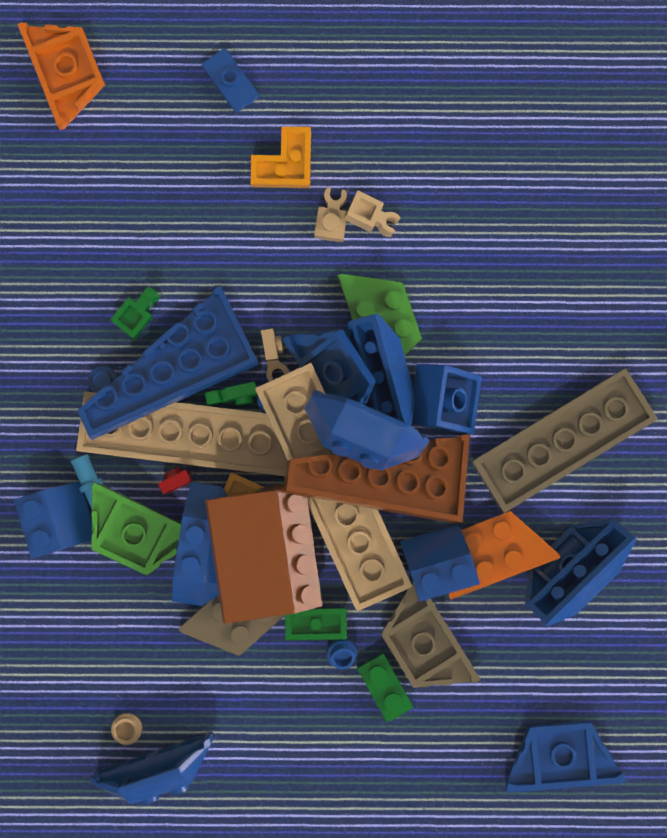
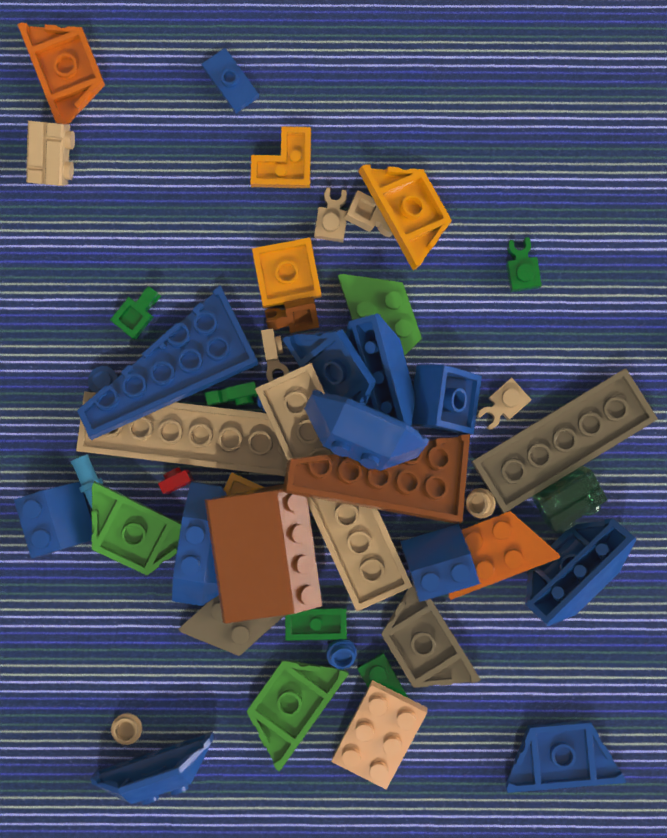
none -> tan brick [26,121,75,186]
none -> bright green wing [246,659,349,772]
none -> light orange plate [252,237,322,308]
none -> dark orange plate [265,297,319,333]
none -> light nougat plate [331,680,428,789]
none -> light orange wing [358,164,452,270]
none -> tan plate [466,488,496,519]
none -> tan plate [476,378,532,430]
none -> green plate [506,237,542,292]
none -> clear green brick [531,465,608,532]

